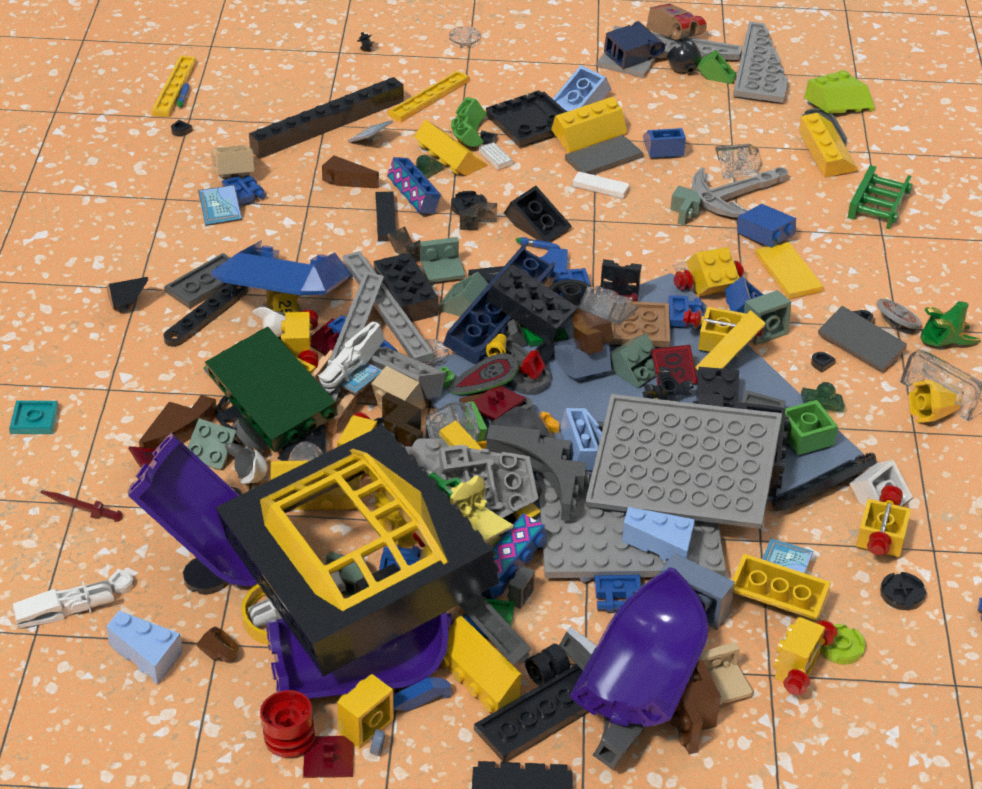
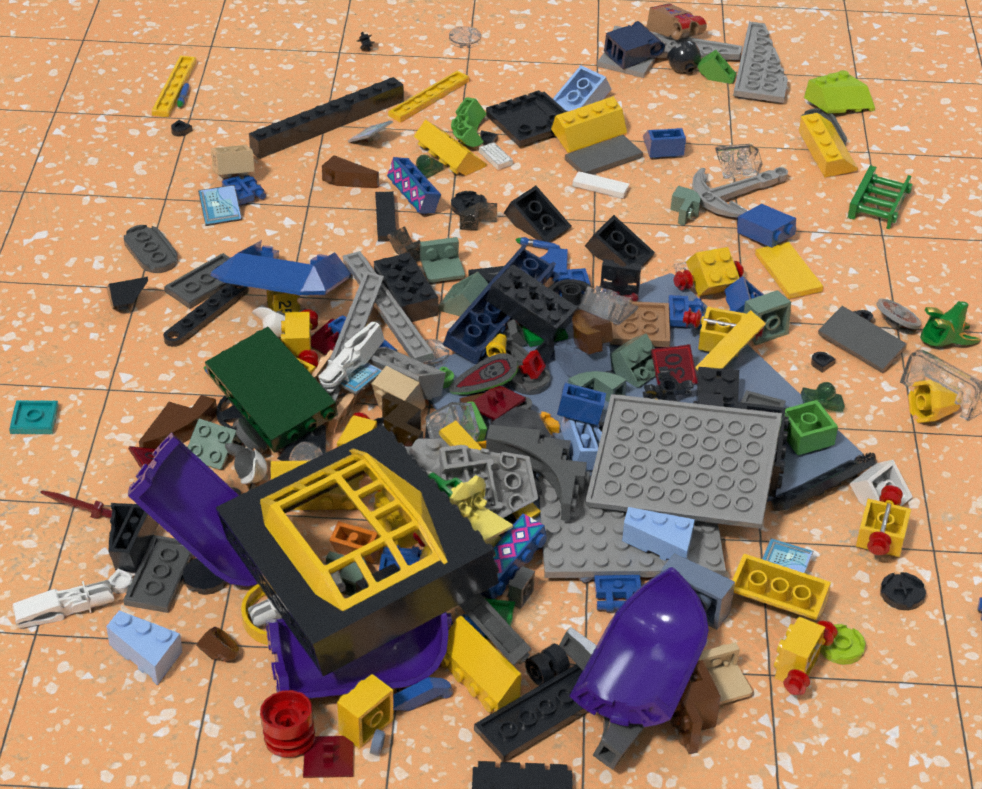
none -> black wedge [108,503,159,572]
none -> dark grey tile [123,535,193,613]
none -> dark grey tile [124,225,178,273]
none -> orange brick [329,521,383,564]
none -> blue slope [557,383,606,425]
none -> sand green brick [568,371,627,403]
none -> black slope [585,215,655,266]

